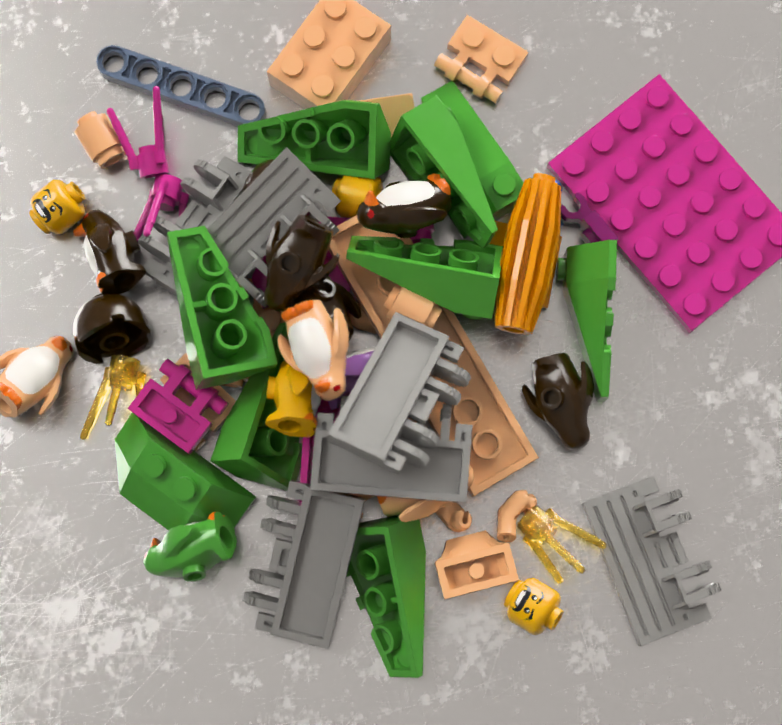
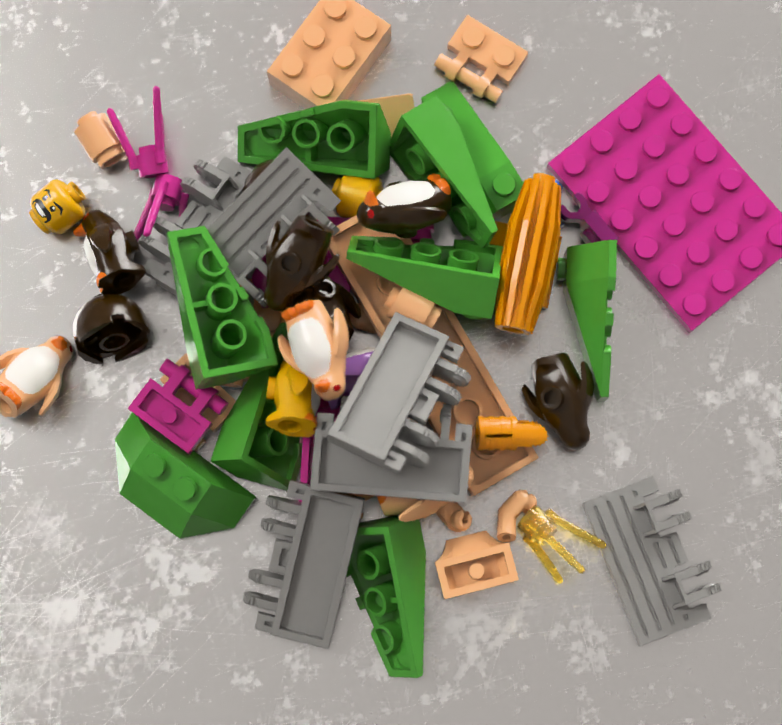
clear yellow plant [80,355,146,440] -> none
sand blue beam [96,45,266,127] -> none
bright green animal [143,512,237,582] -> none
yellow head [504,578,564,635] -> none
none -> light orange hinge [475,416,548,451]

